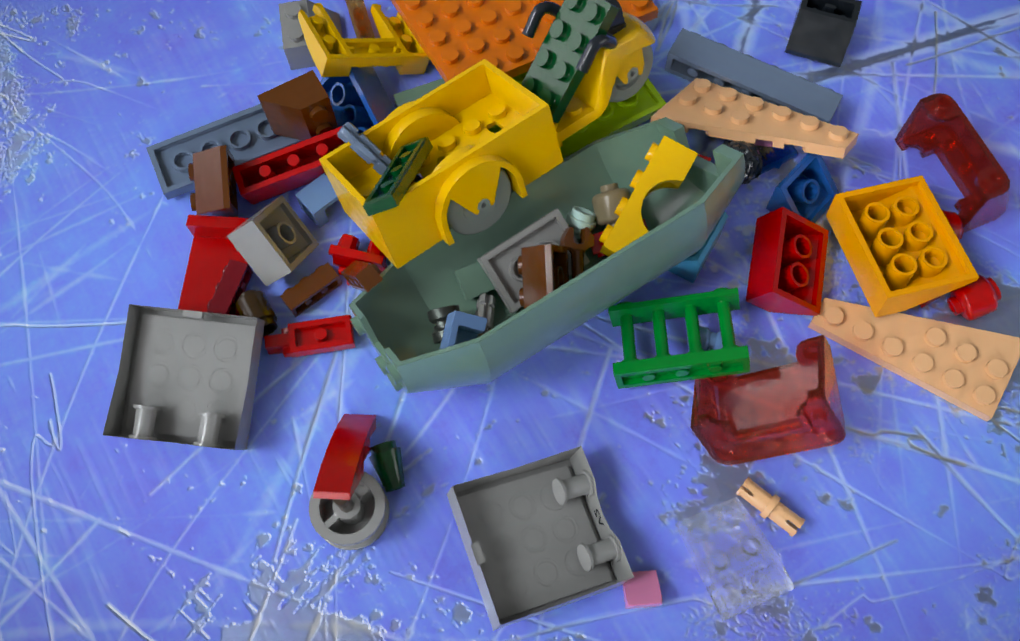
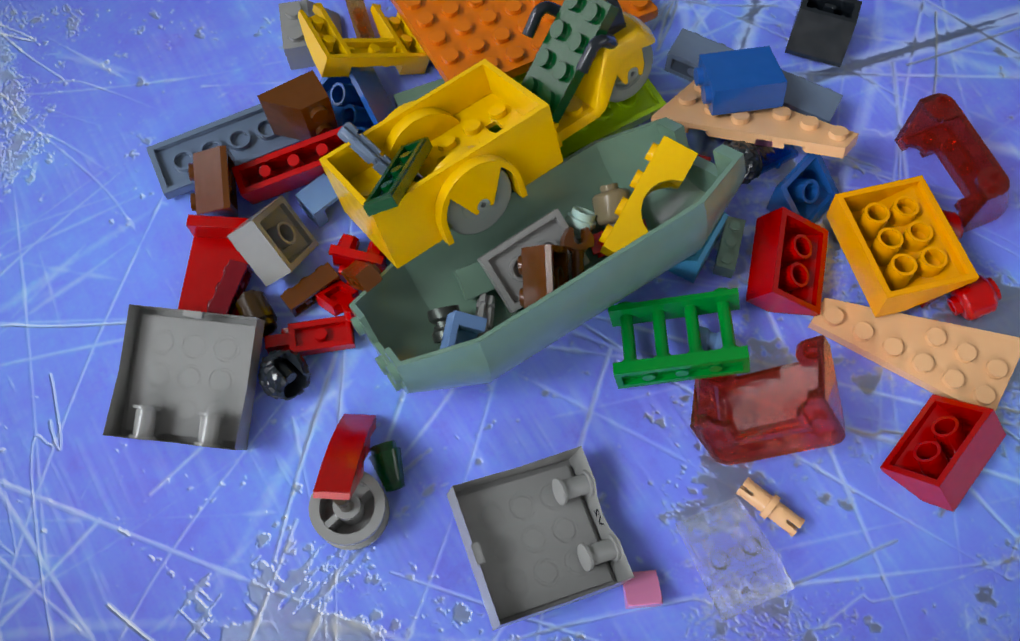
none -> black piece [258,349,311,400]
none -> red plate [315,280,359,322]
none -> blue brick [694,46,788,116]
none -> sand green piece [712,216,746,278]
none -> red slope [880,394,1006,512]

